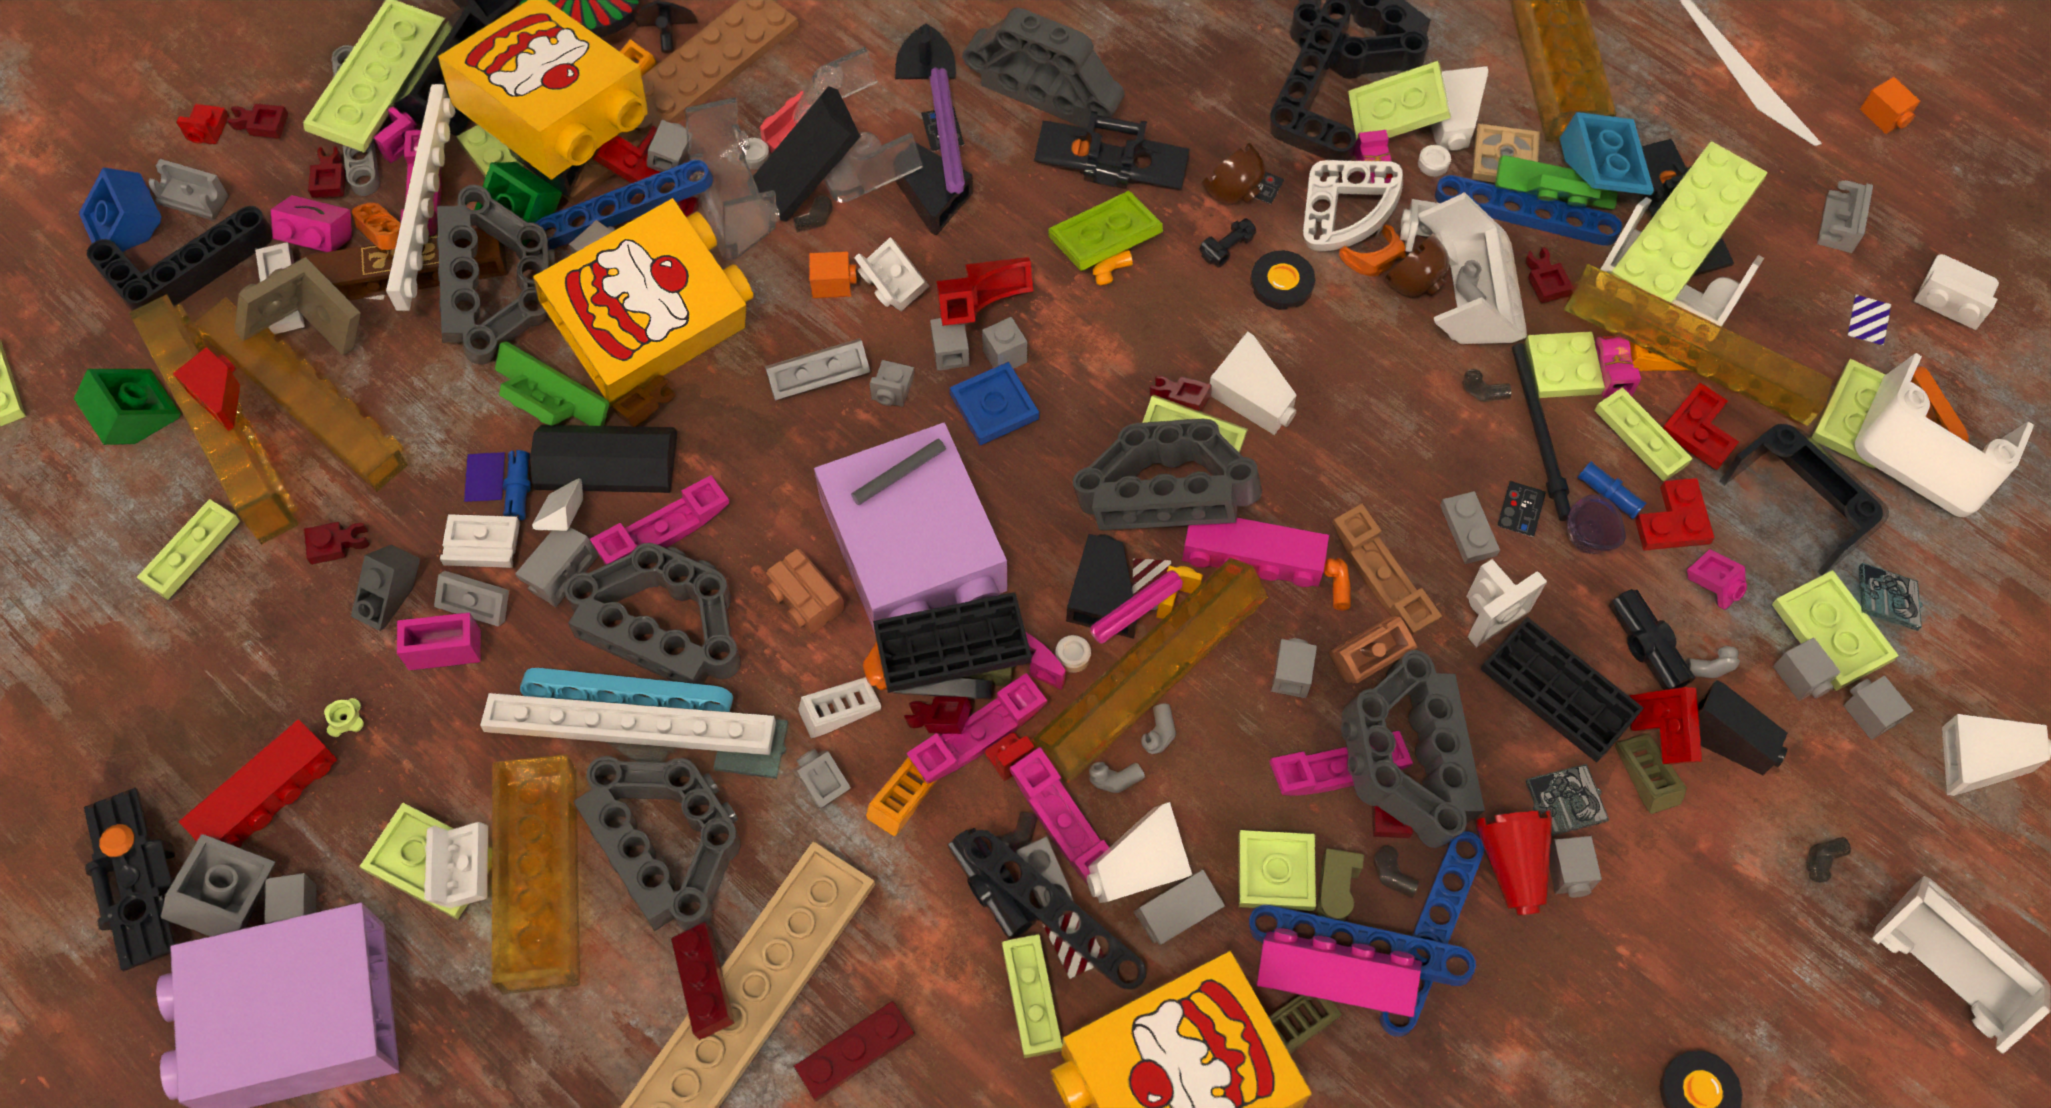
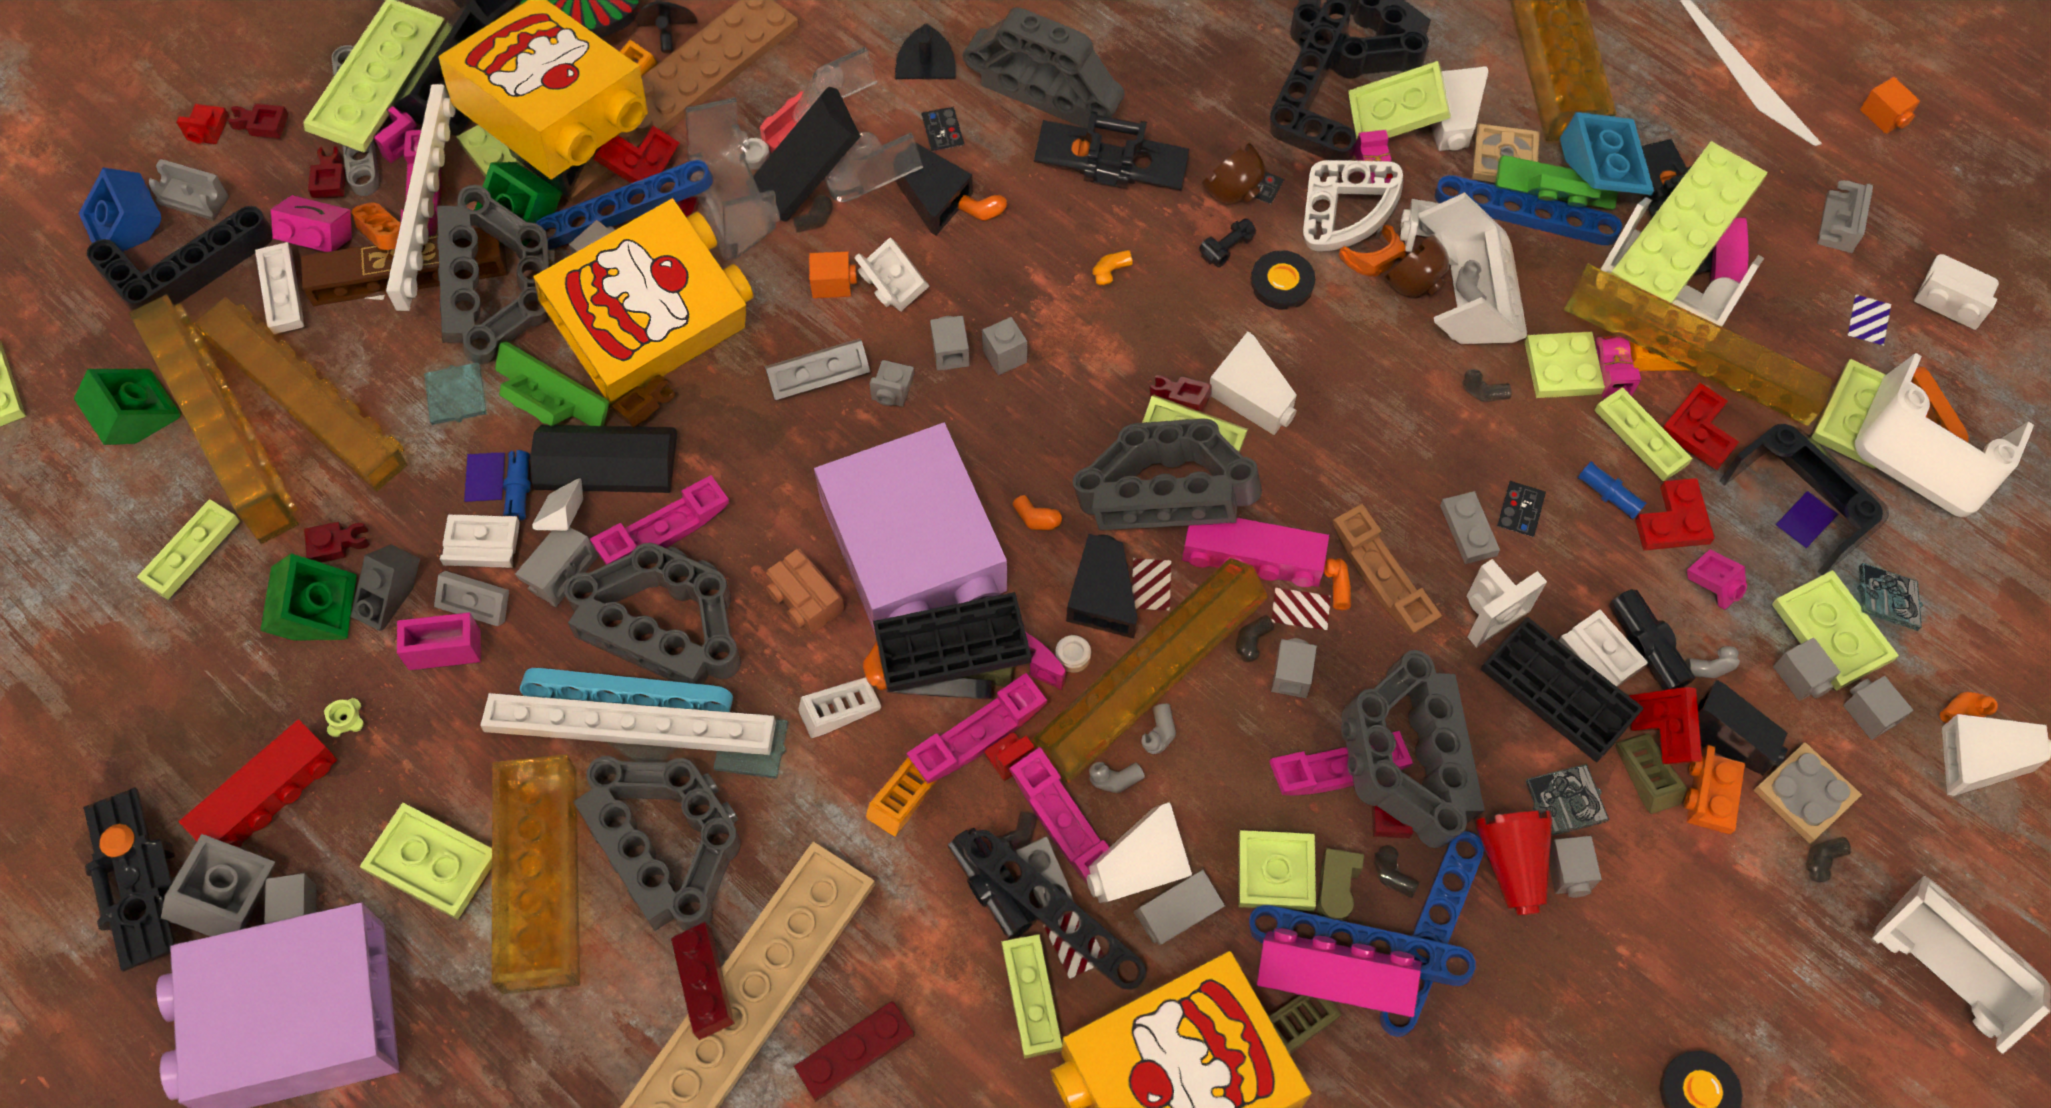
red slope [172,347,240,431] -> none
dark tan bracket [234,257,361,356] -> none
white bracket [424,822,488,908] -> none
light grey brick [647,120,692,172] -> none
light grey bracket [792,748,851,808] -> none
dark grey bar [851,438,946,505] -> none
dark red plate [904,696,972,734] -> none
medium lavender axle [930,67,965,194] -> none
red arch [936,257,1033,326] -> none
blue plate [949,362,1039,445] -> none
lime tile [1048,191,1163,271] -> none
dark pink axle [1090,570,1183,644] -> none
yellow bracket [1156,566,1203,621] -> none
nougat brick [1329,616,1417,684] -> none
white tile [1418,145,1451,177] -> none
black bar [1512,343,1573,521] -> none
dark red plate [1525,247,1574,303] -> none
helmet [1567,495,1626,555] -> none
none -> green slope [260,553,357,641]
none -> clear light blue piece [424,363,487,425]
none -> orange arm [958,195,1007,221]
none -> orange arm [1012,495,1062,530]
none -> clear smoke arm [1235,615,1274,662]
none -> sticker [1271,588,1331,630]
none -> white plate [1559,609,1648,687]
none -> orange bracket [1684,745,1745,835]
none -> dark pink slope [1710,217,1749,283]
none -> light grey piece [1753,742,1862,844]
none -> dark purple sticker [1775,491,1838,548]
none -> orange arm [1939,692,1998,723]

